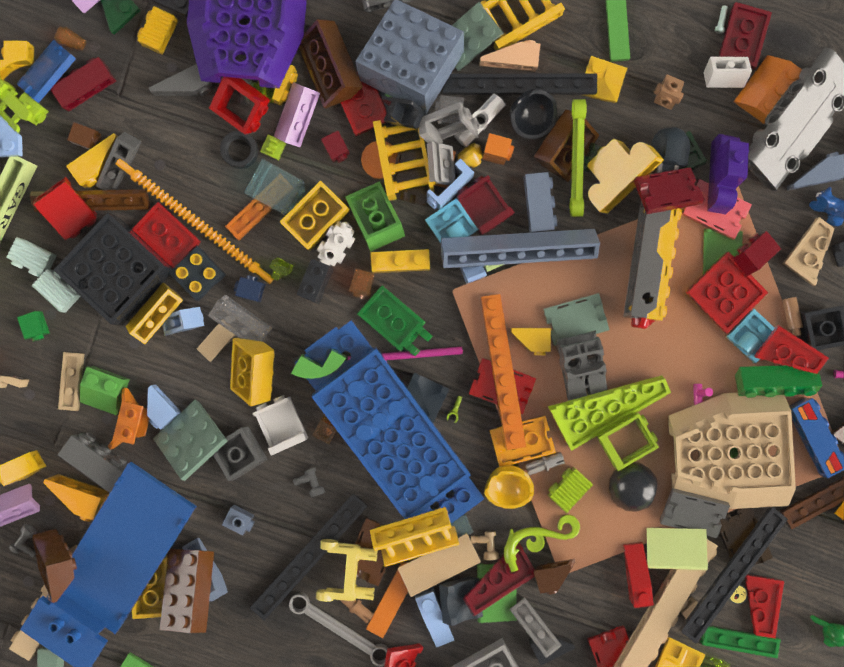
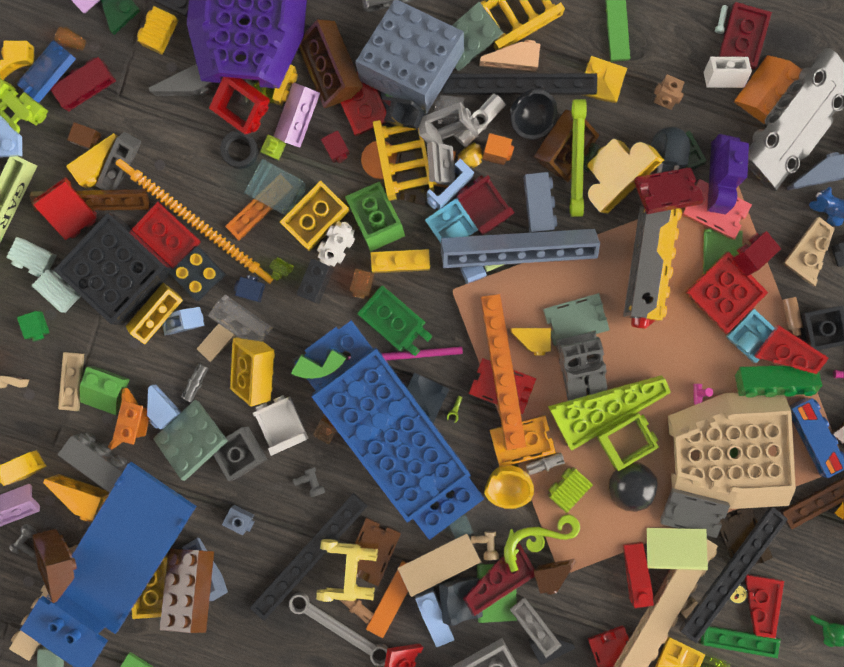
yellow fence [370,507,459,567] -> none
none -> dark grey pin [181,363,209,402]

